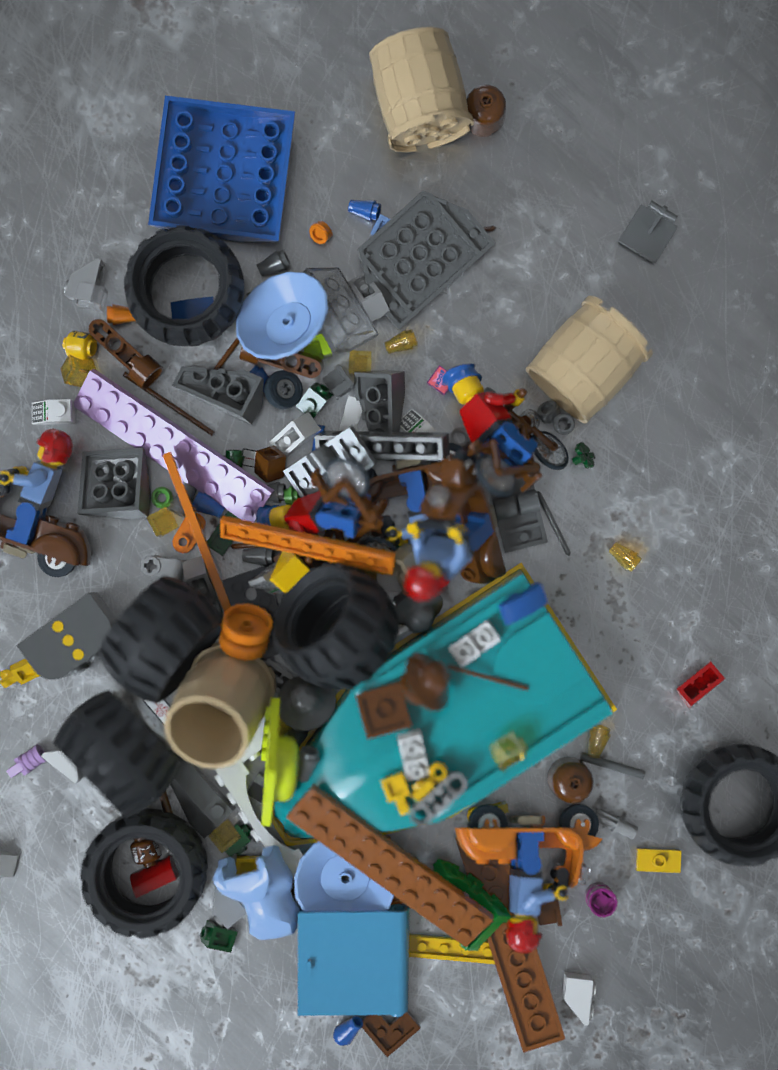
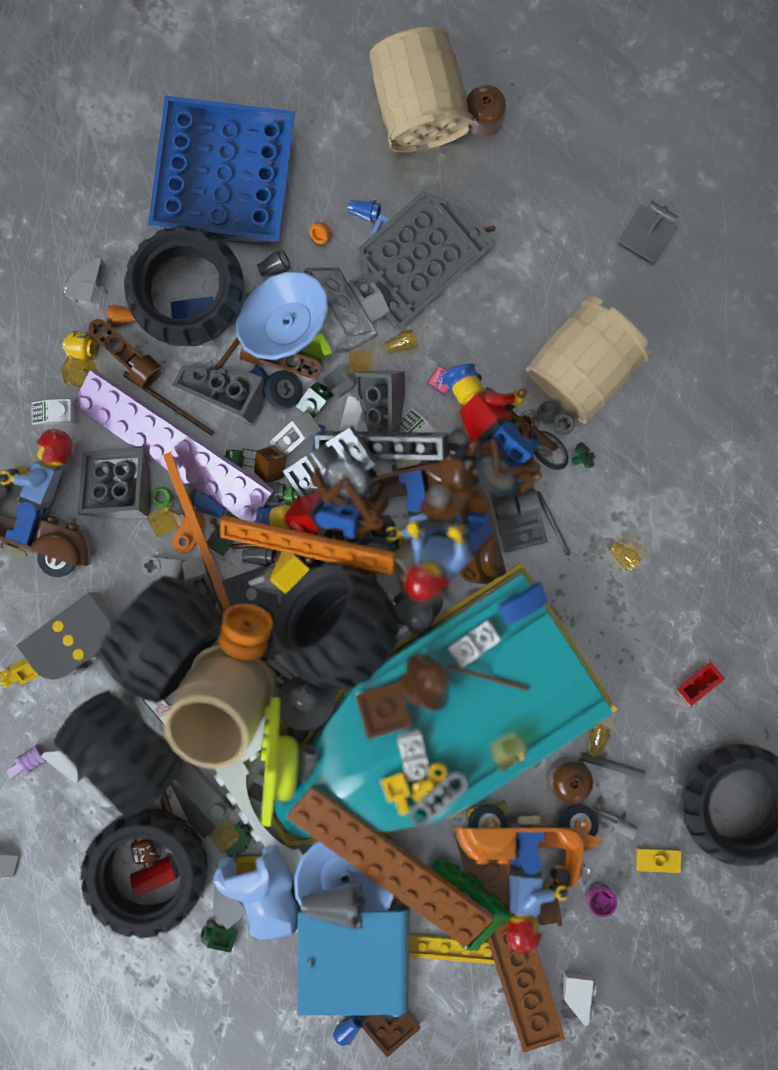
none -> dark grey cone [301,883,366,929]

